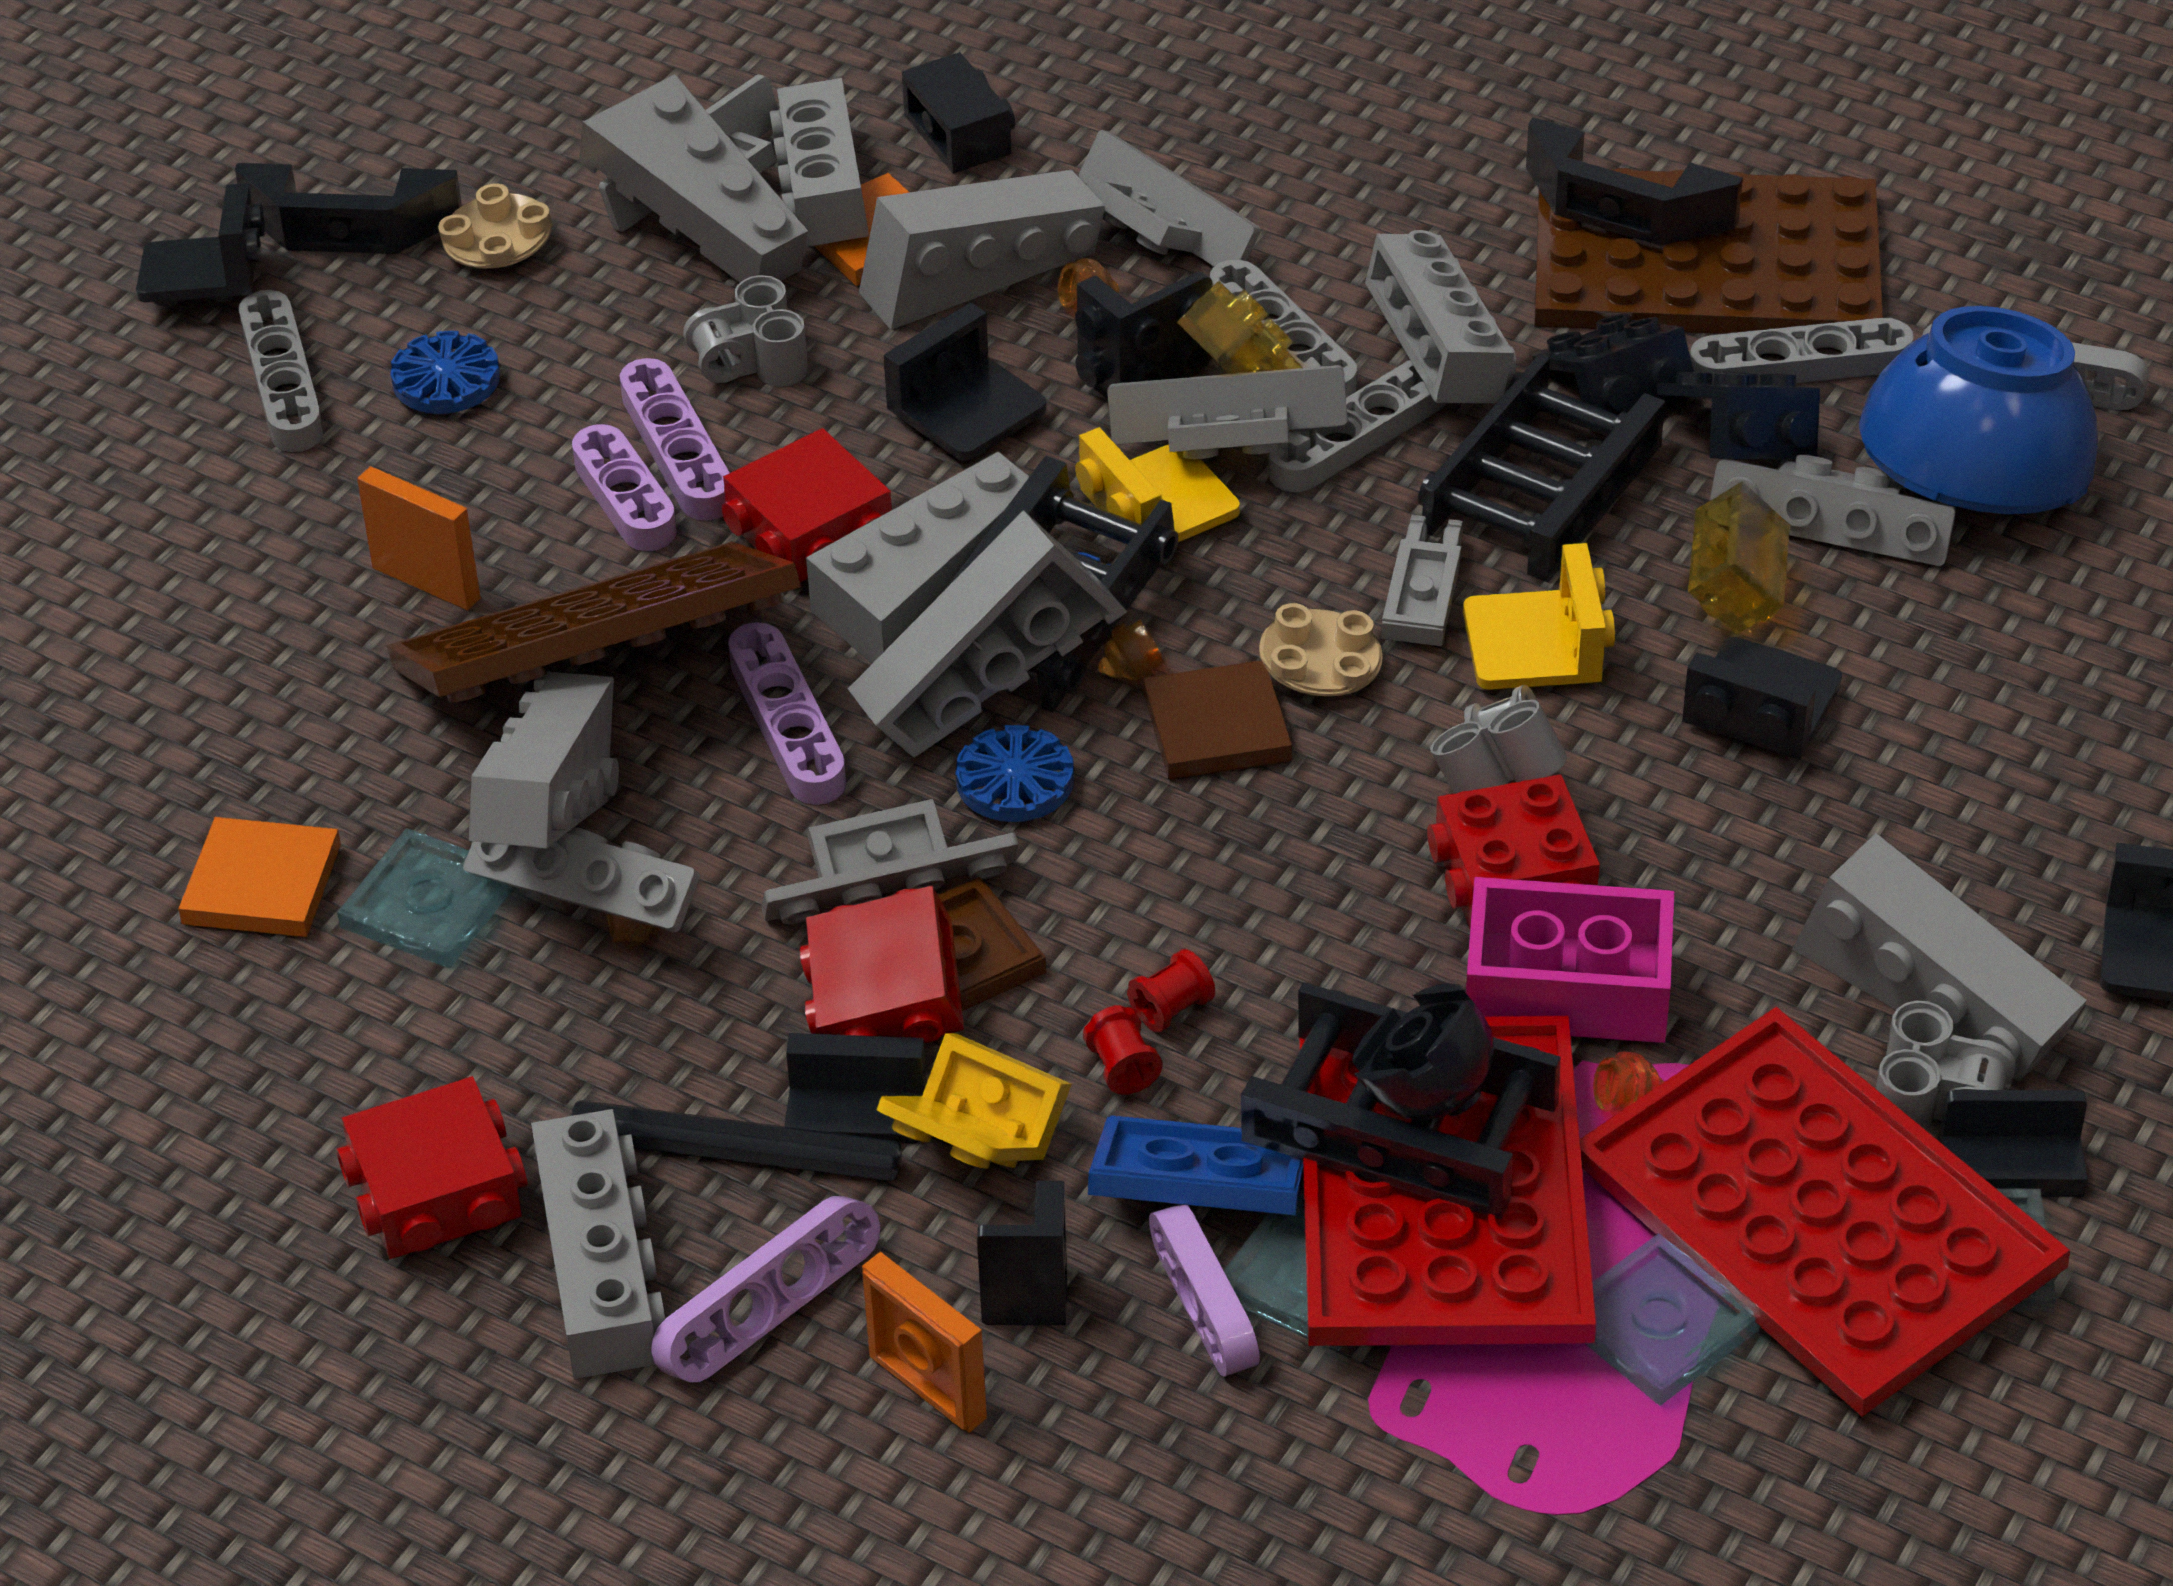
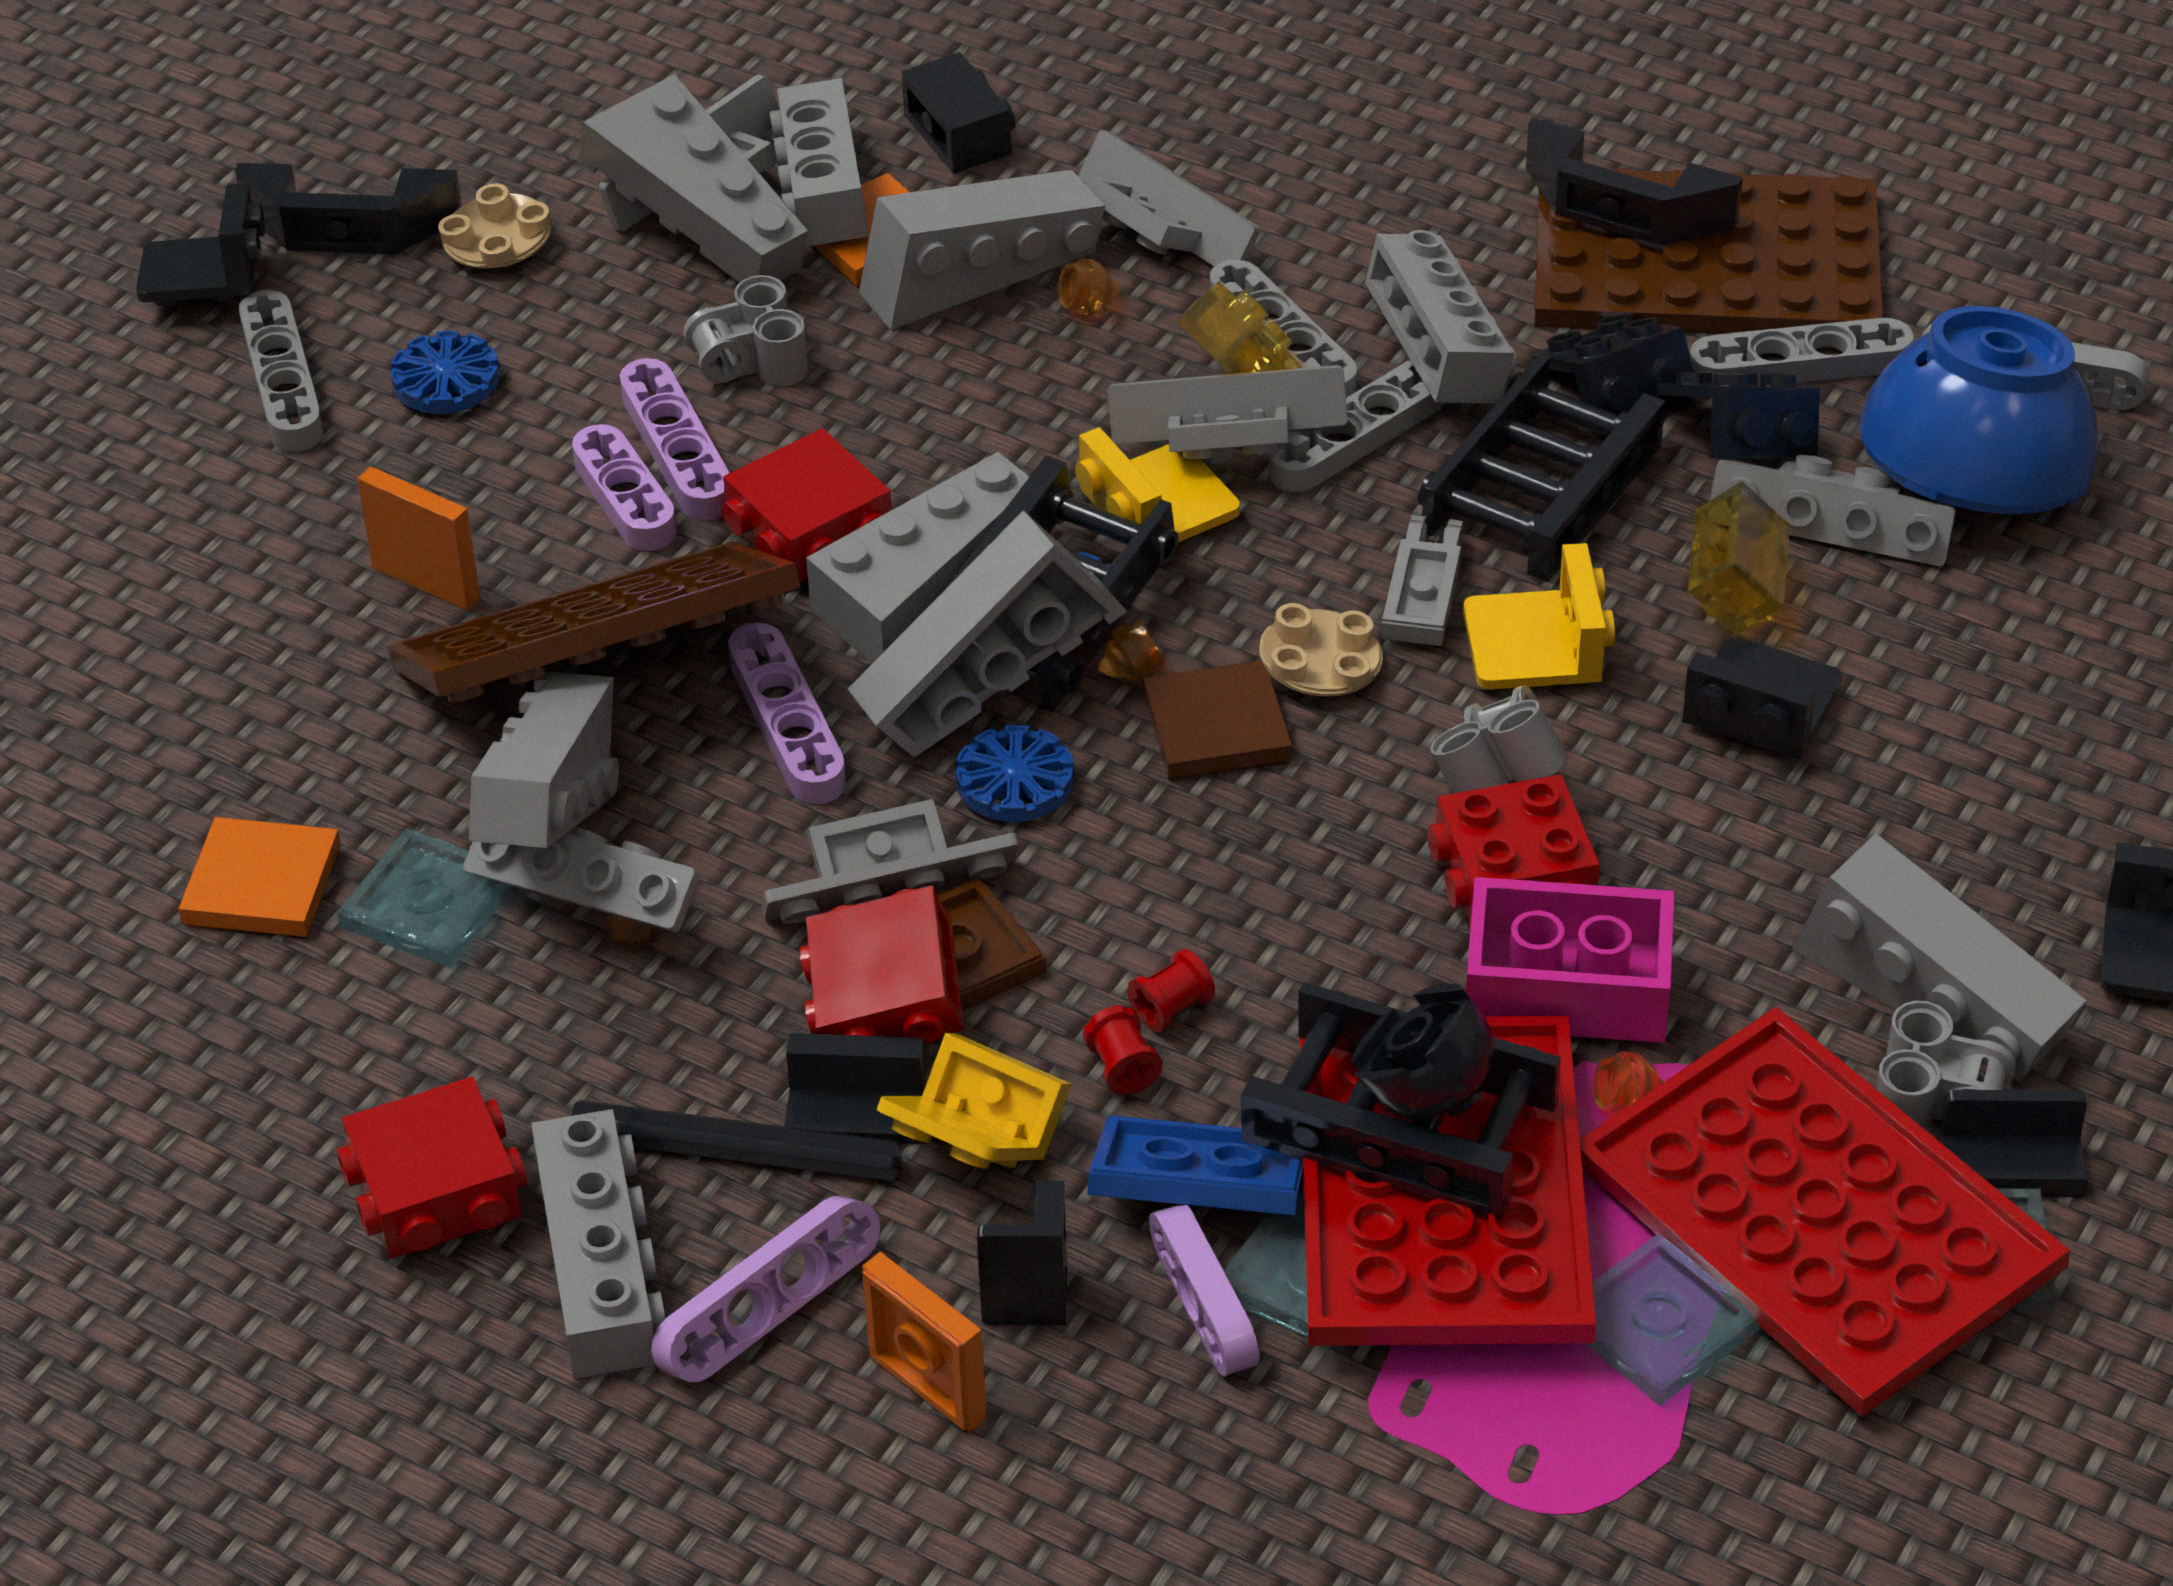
black bracket [883,302,1047,461] -> none
black bracket [1075,271,1213,400] -> none

